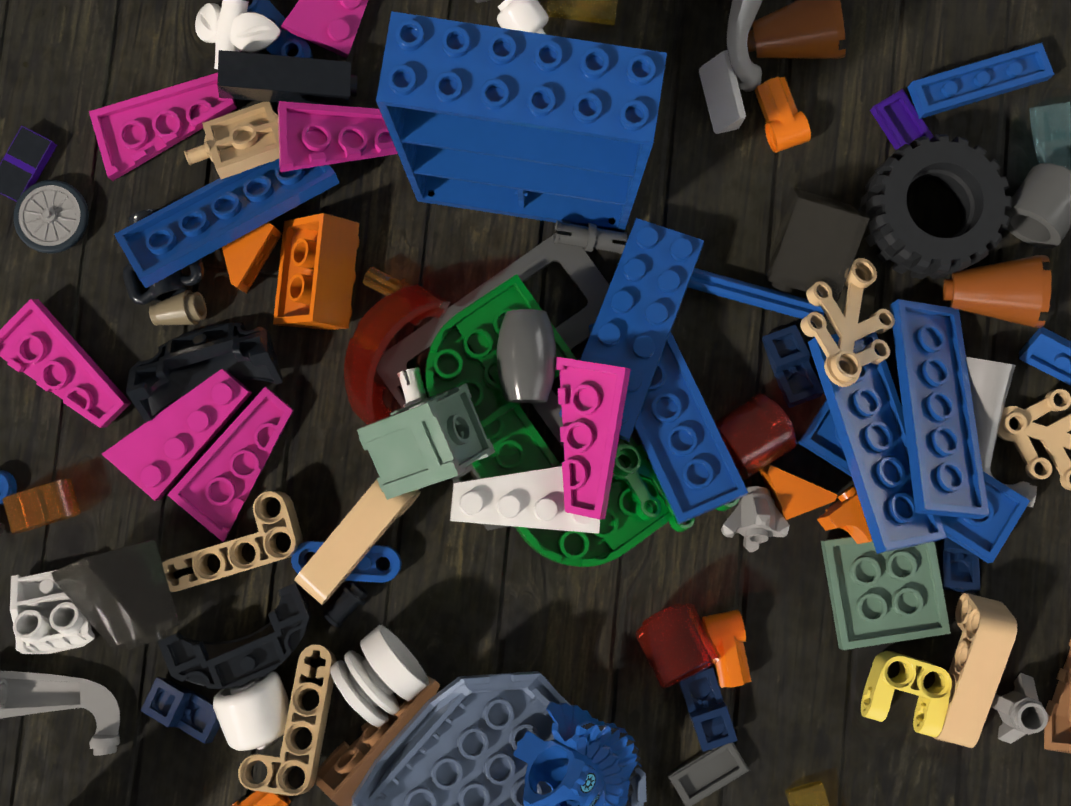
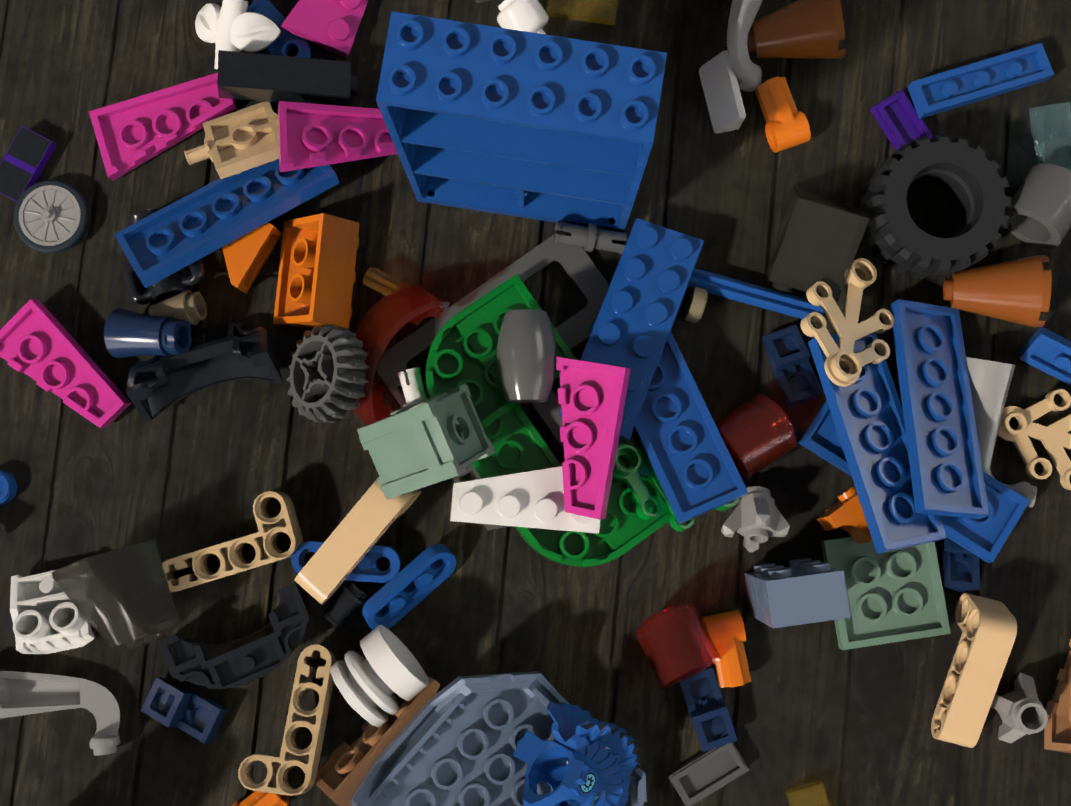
clear orange beam [2,479,81,534] -> none
dark pink wing [102,369,252,501] -> none
dark pink wing [168,386,294,542] -> none
white head [213,671,290,751] -> none
orange slope [760,465,837,520] -> none
light yellow piece [861,651,952,737] -> none
none -> dark blue plant [104,308,192,358]
none -> dark grey gear [286,324,370,423]
none -> blue plate [362,544,456,630]
none -> dark tan tile [683,286,708,324]
none -> sand blue brick [744,558,851,629]

